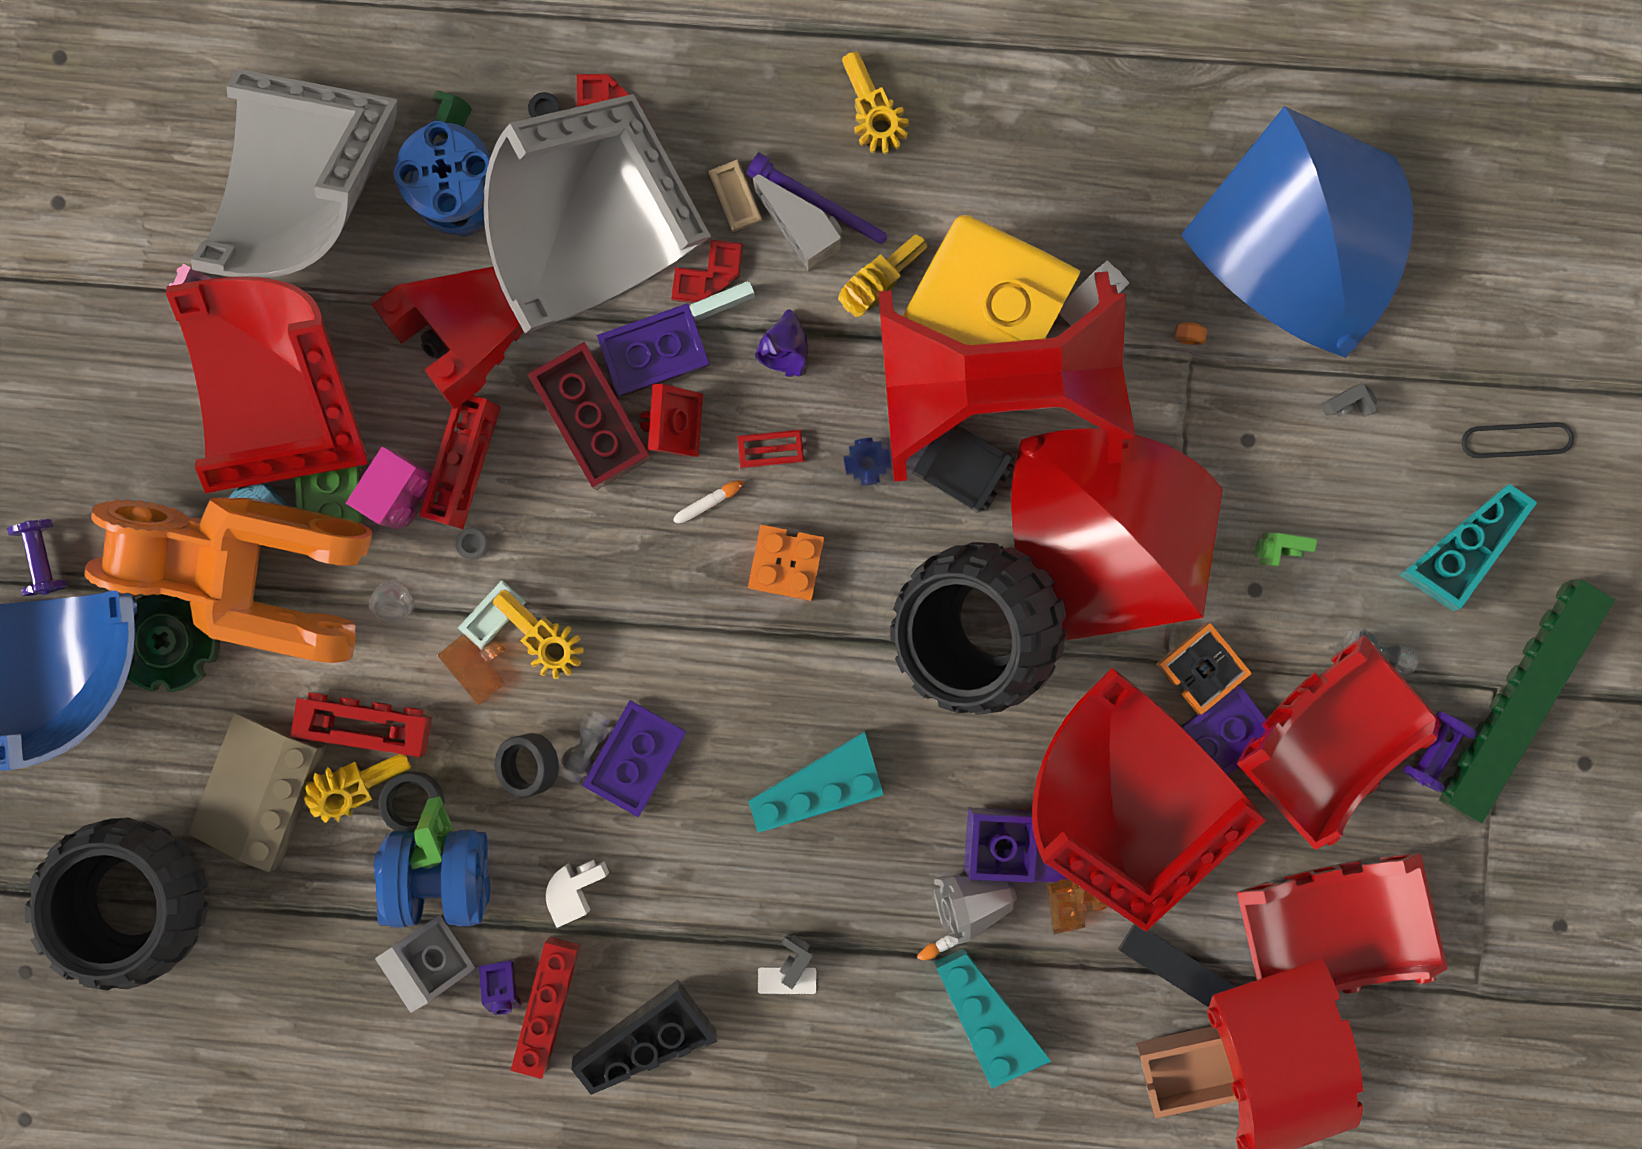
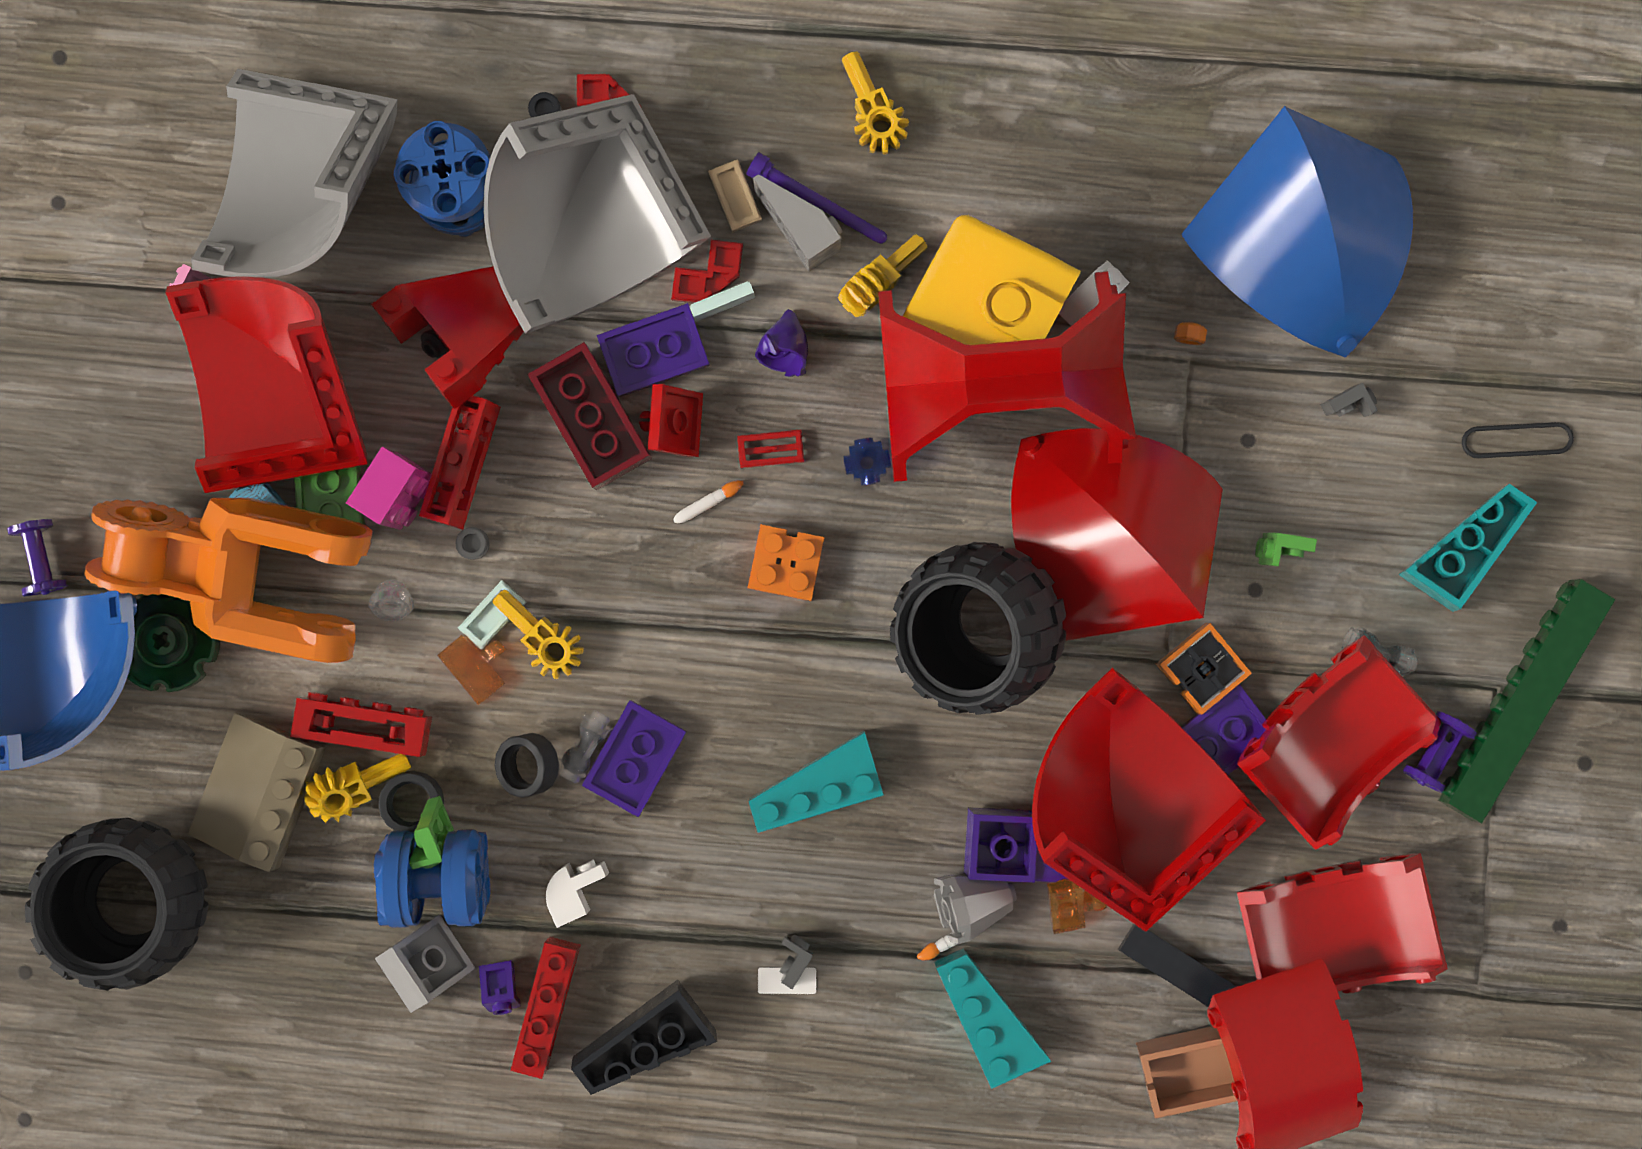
dark green tile [432,91,472,140] -> none
black panel [912,424,1014,513] -> none

